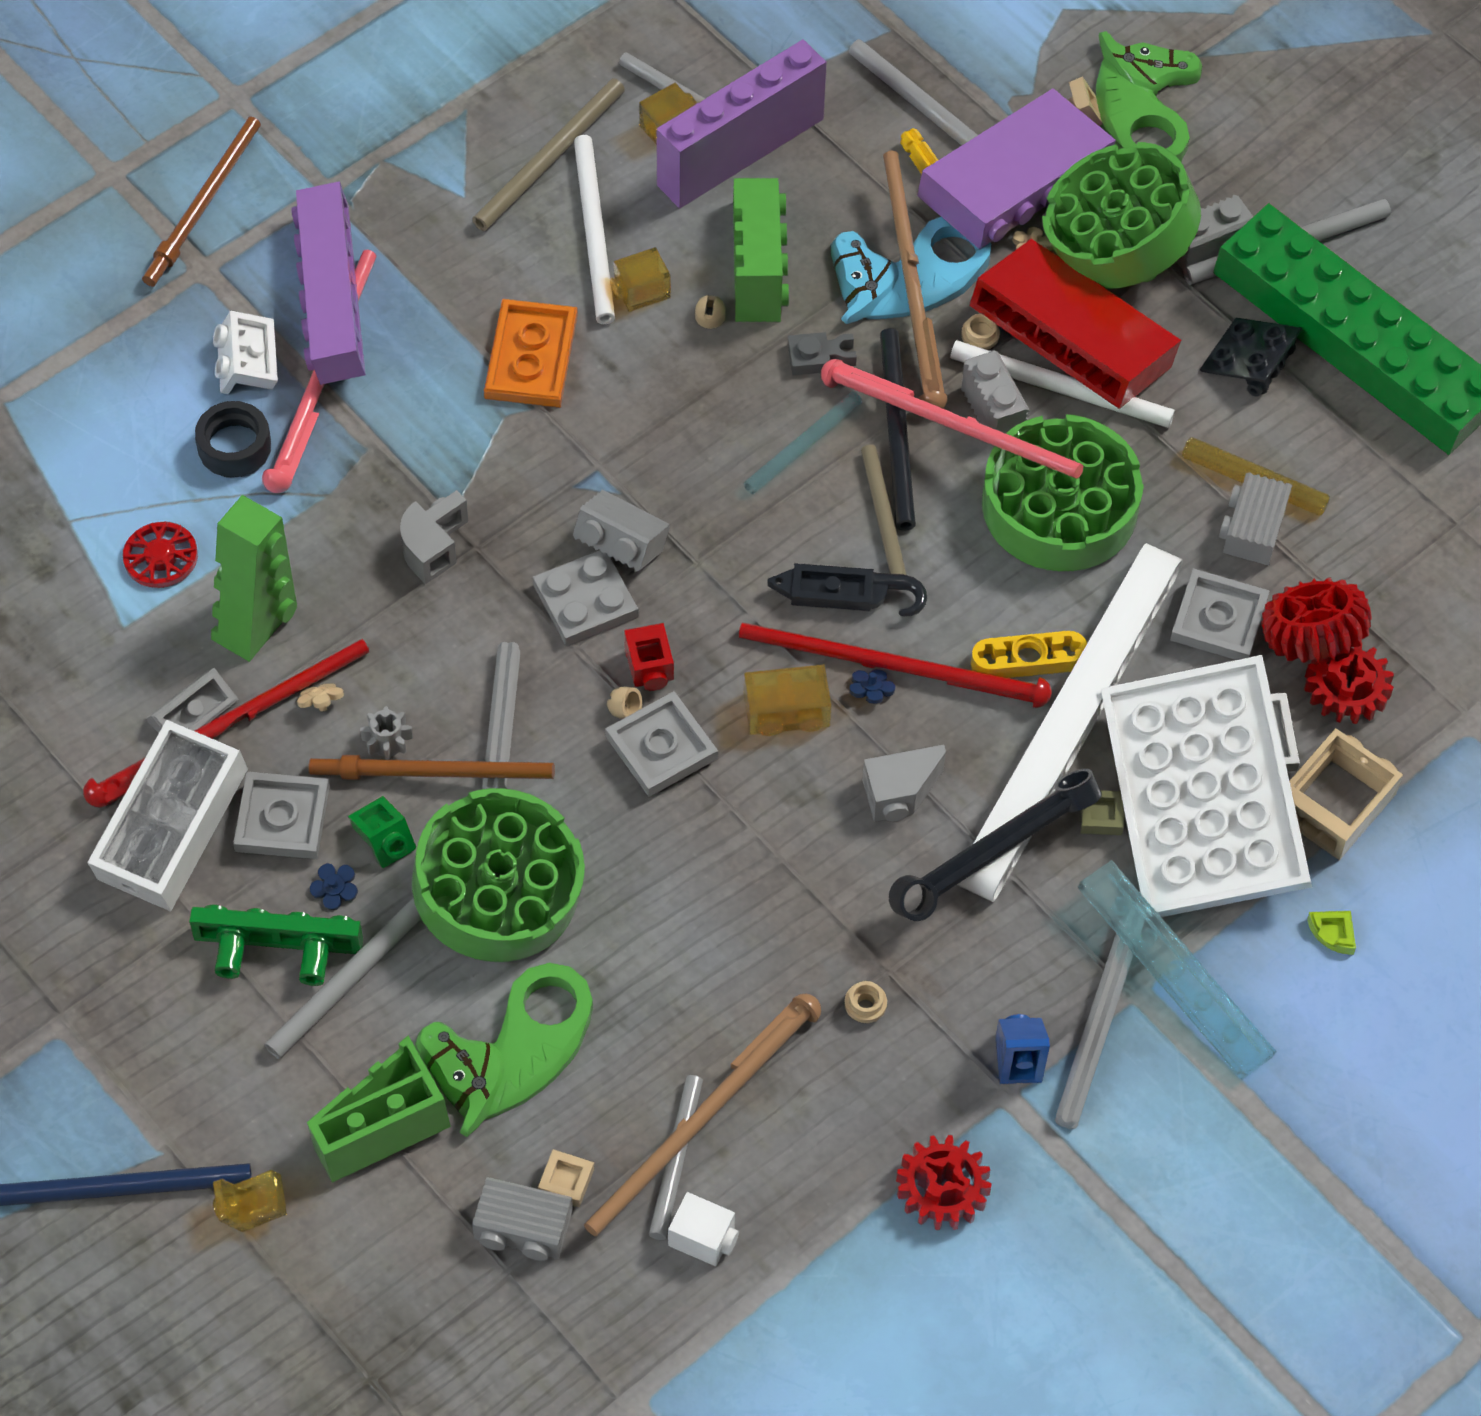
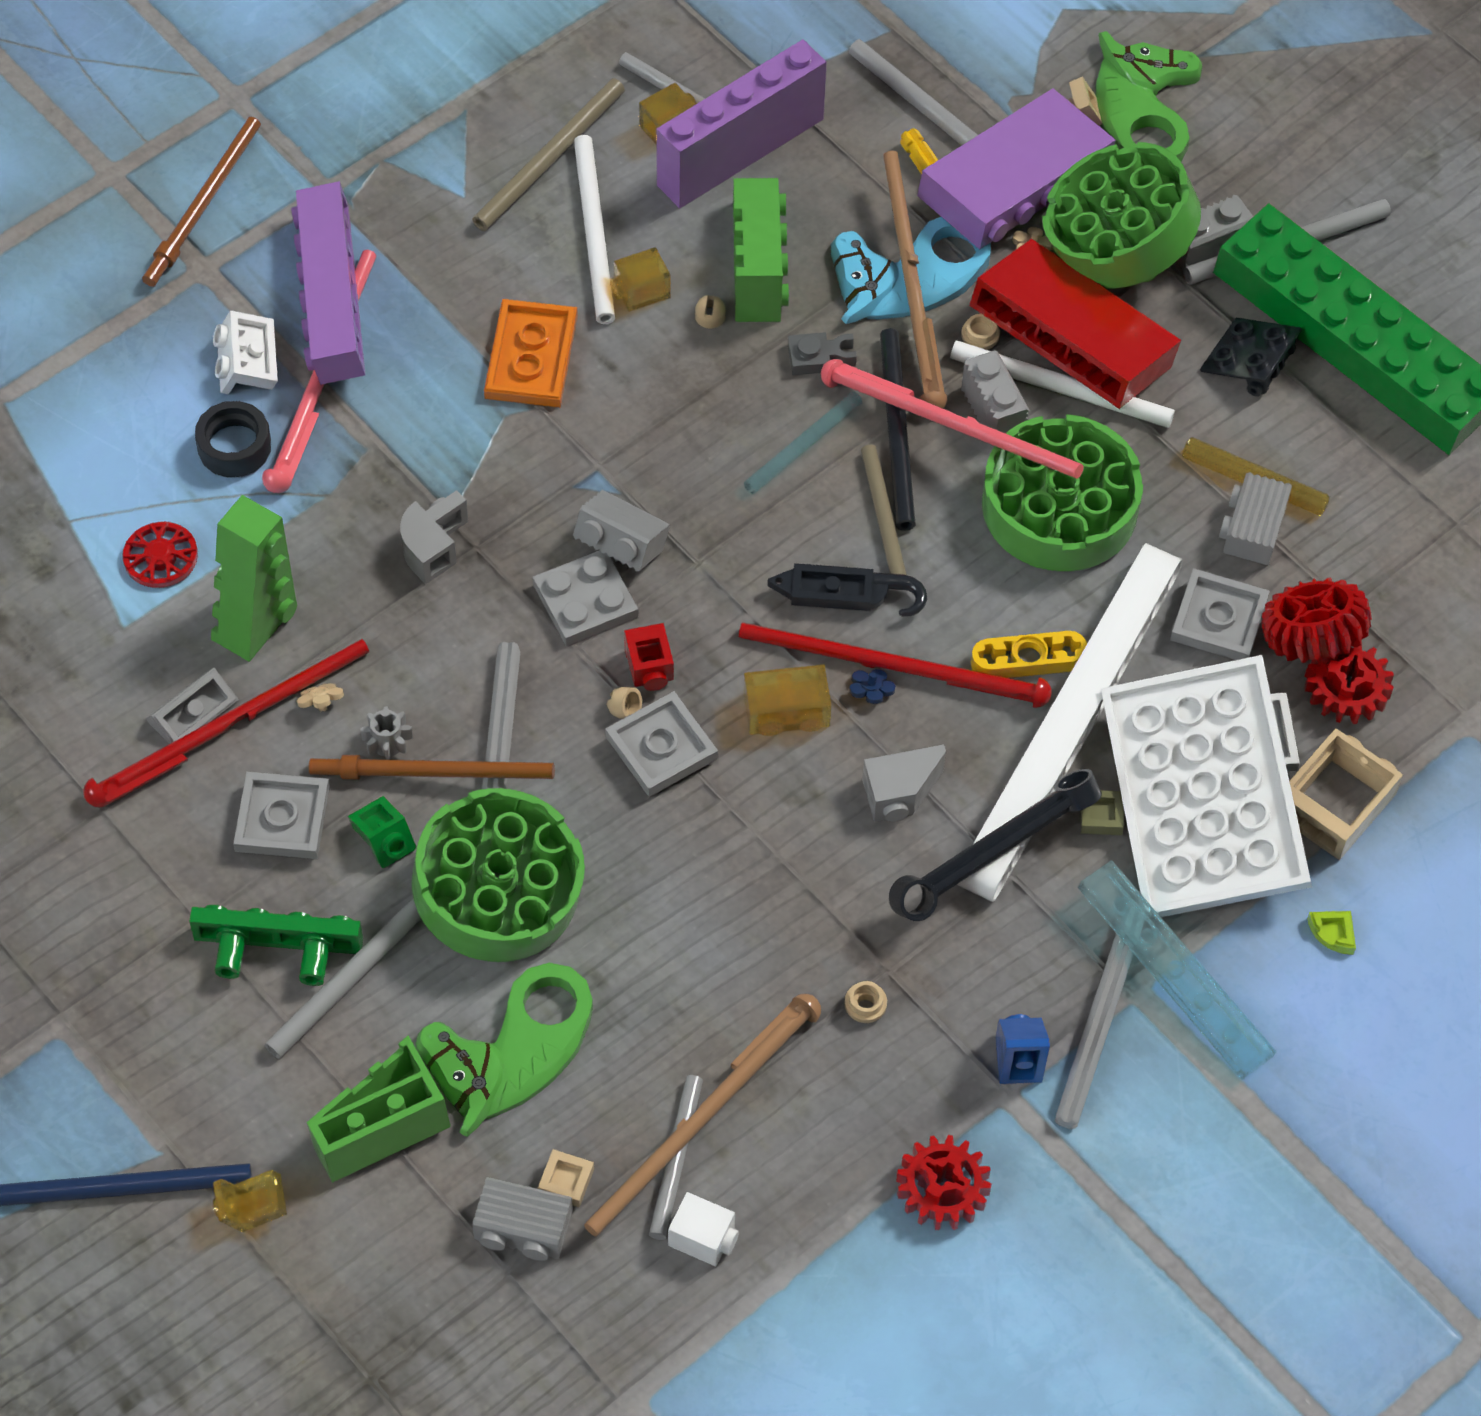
brick [87,720,248,911] -> none
dark blue plant [310,863,358,910] -> none

